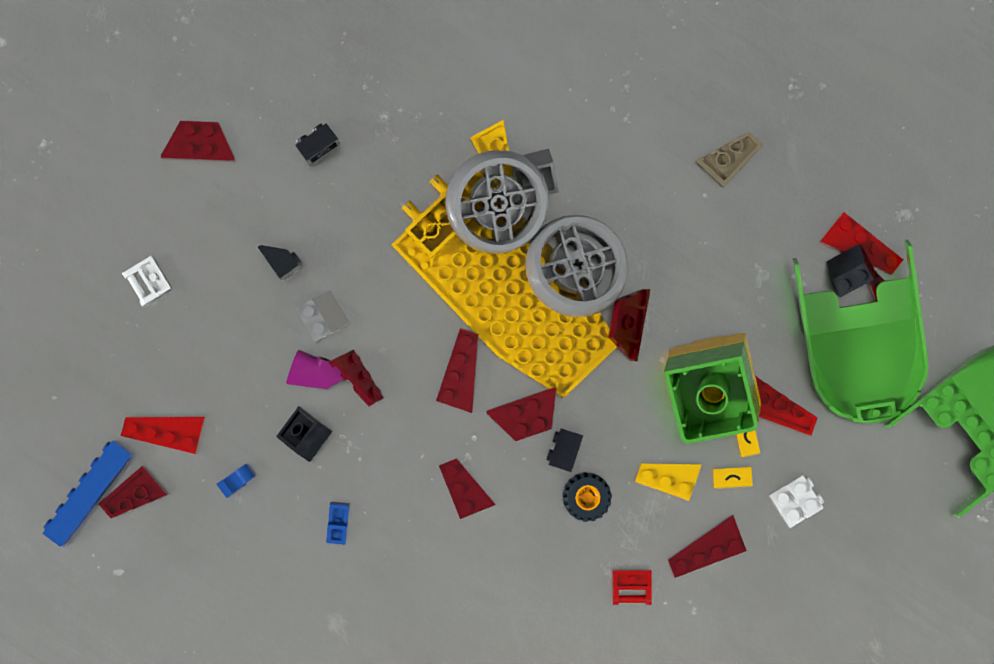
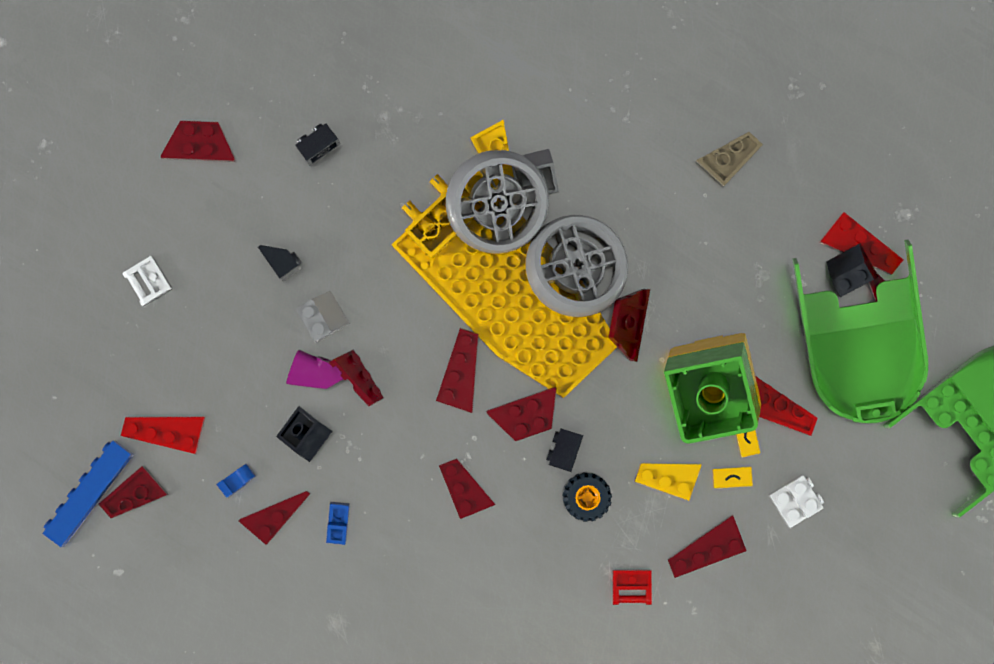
none -> dark red wing [239,491,310,545]

